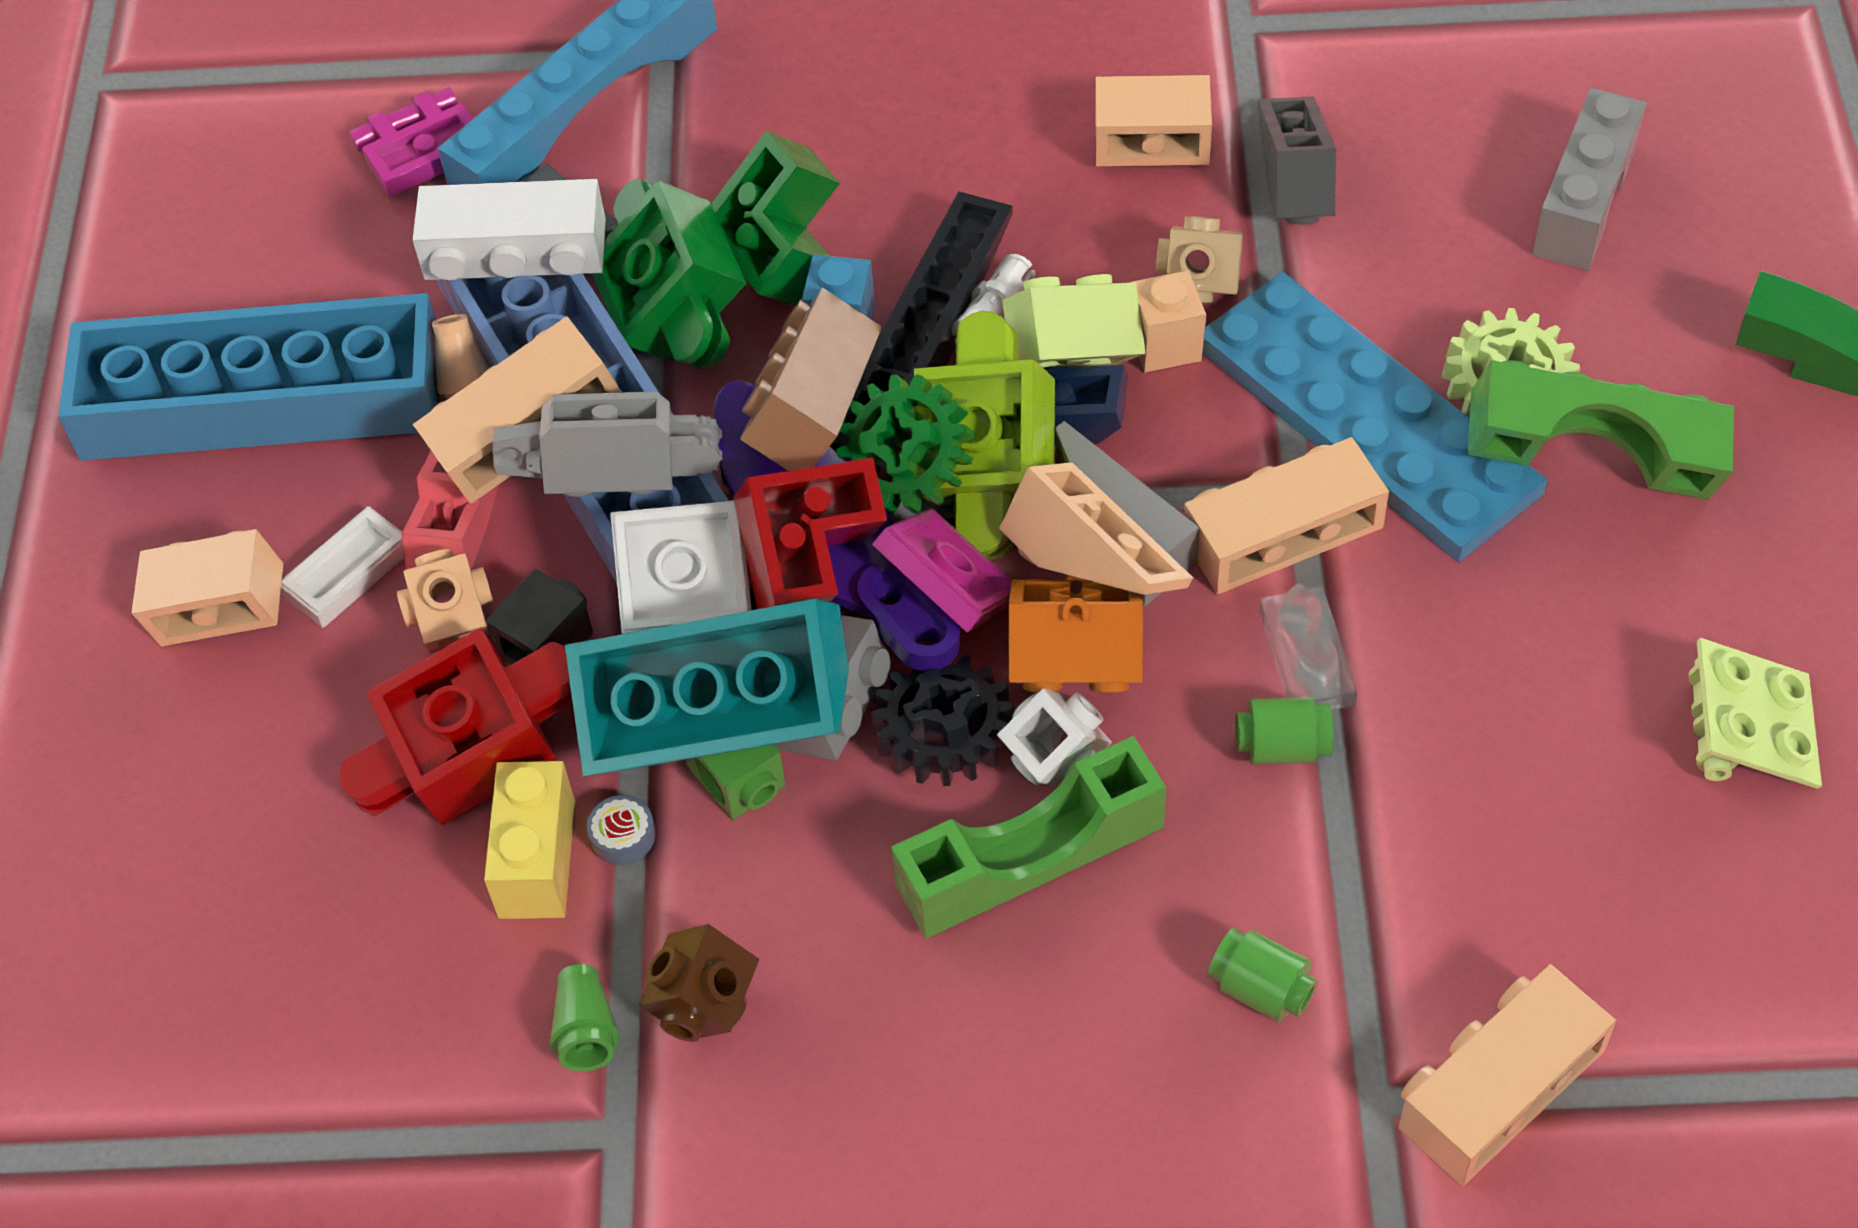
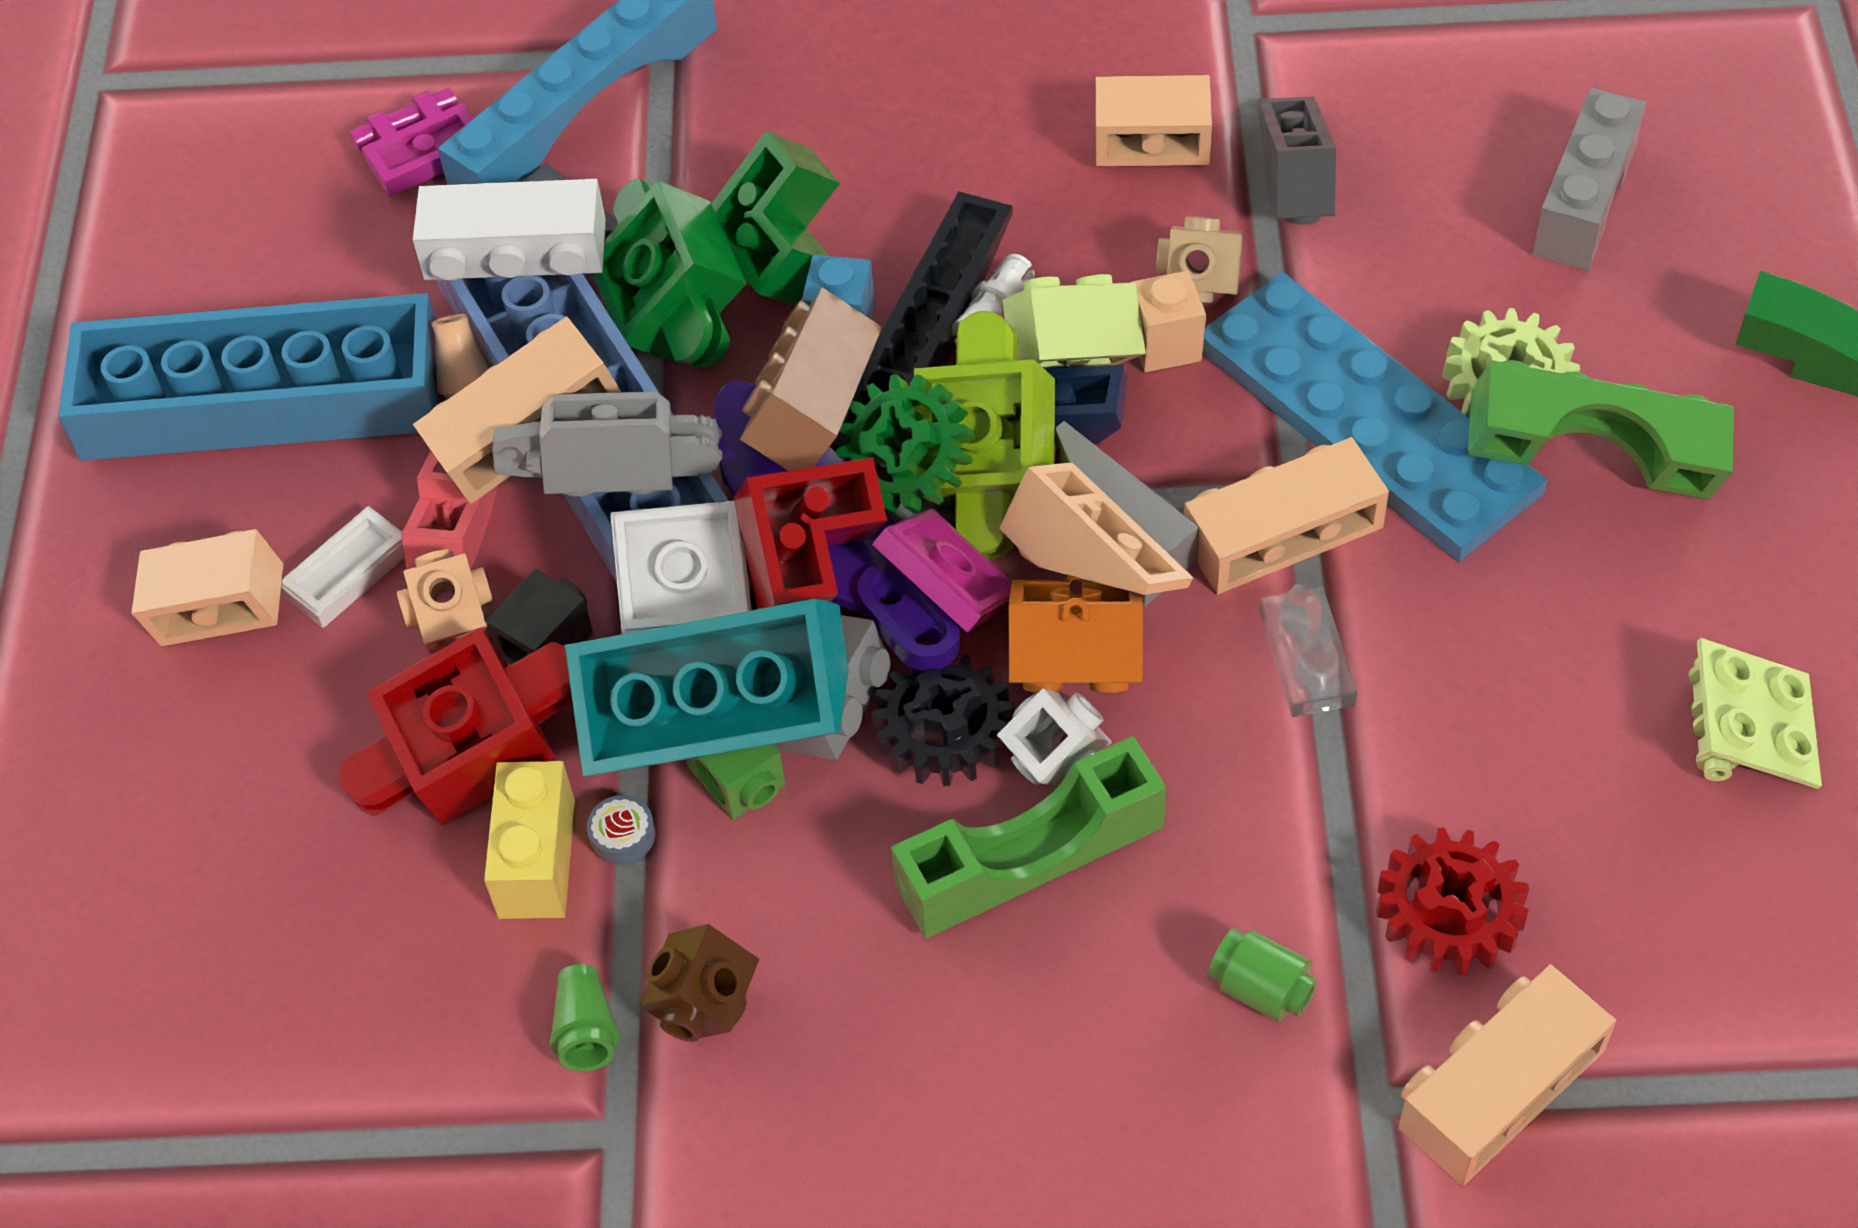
bright green brick [1235,697,1334,765] -> none
none -> red gear [1376,827,1529,975]

